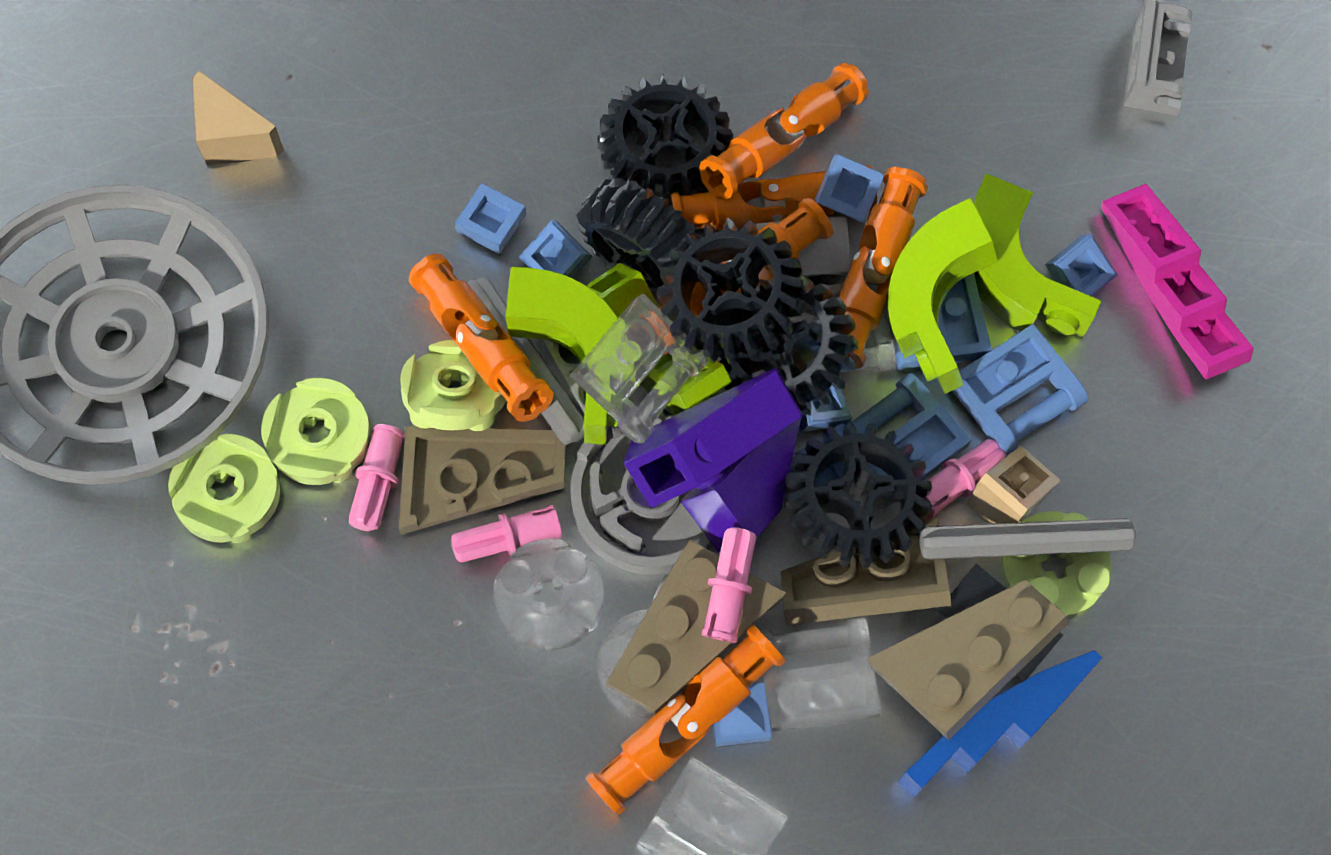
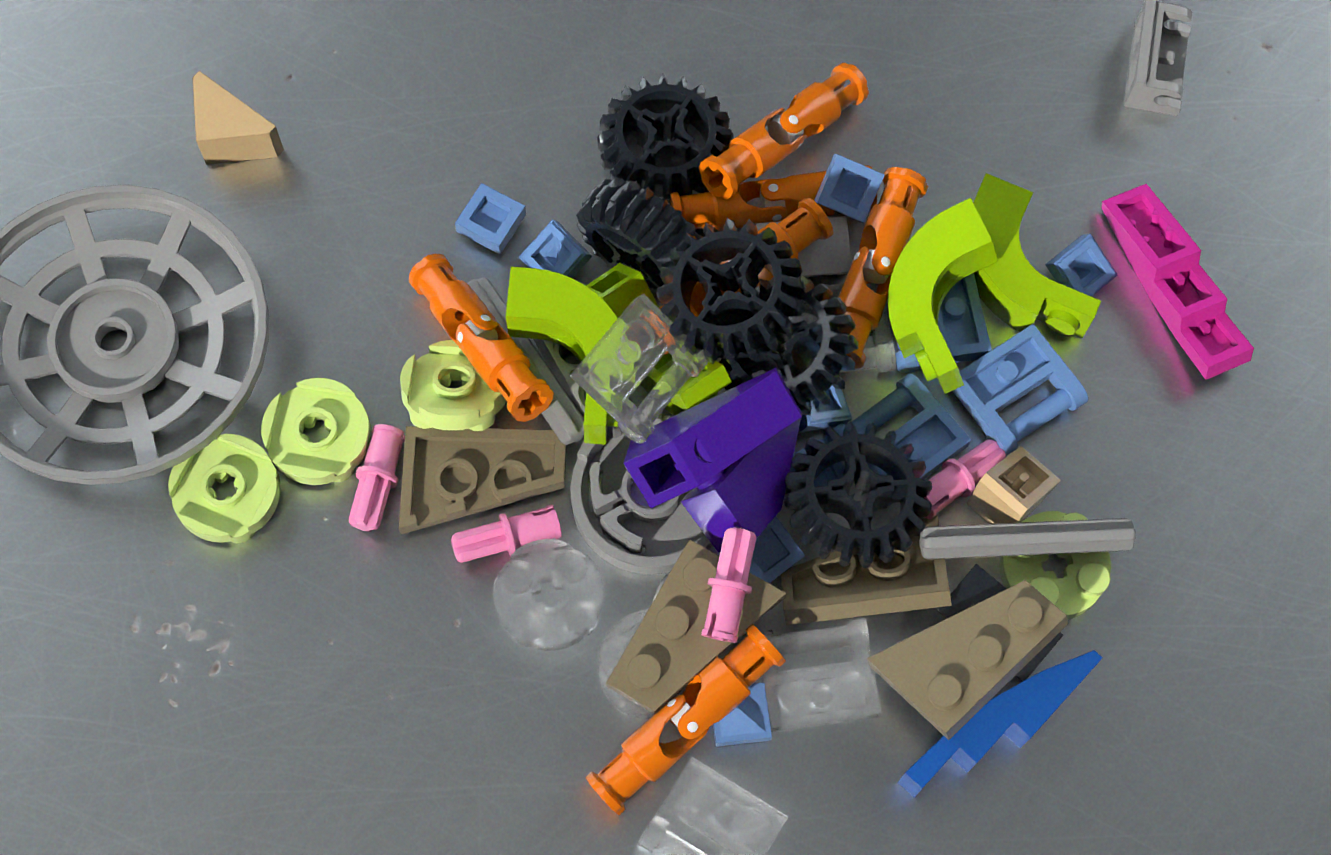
none -> medium blue plate [749,516,805,583]

